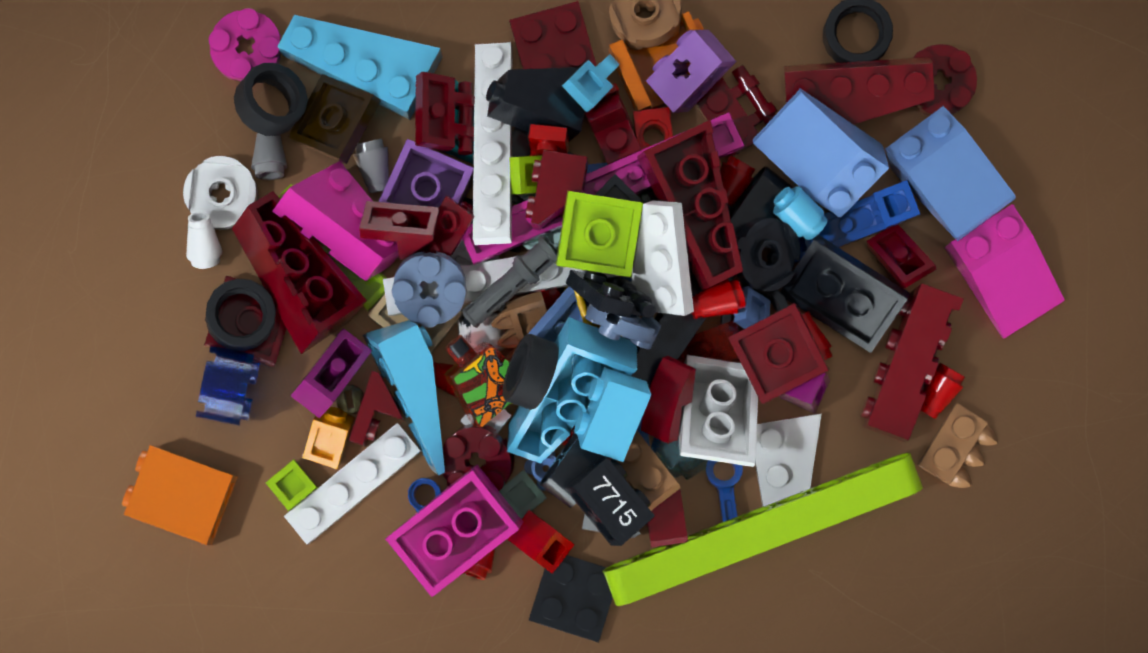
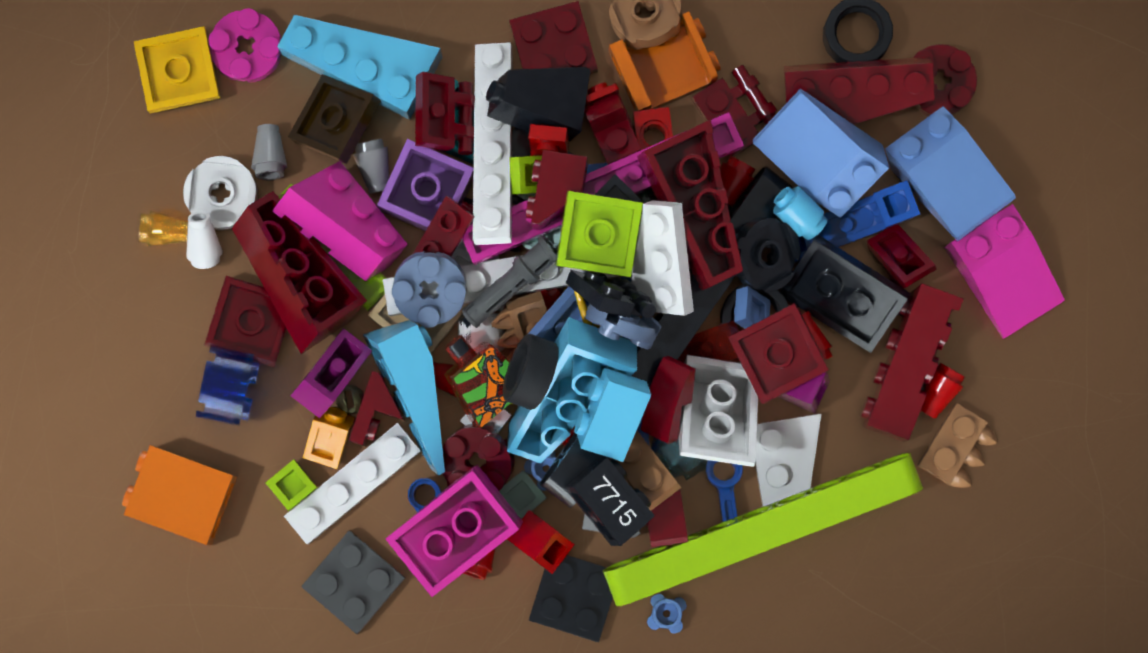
black tyre [205,278,276,351] -> none
black tyre [233,63,308,136] -> none
dark red slope [359,201,440,260] -> none
medium azure plate [562,54,620,112] -> none
medium lavender brick [646,30,737,113] -> none
red cone [692,279,746,319] -> none
none -> yellow plate [133,26,221,114]
none -> clear yellow cone [139,211,188,247]
none -> dark grey plate [301,530,406,634]
none -> medium blue plate [647,594,687,634]

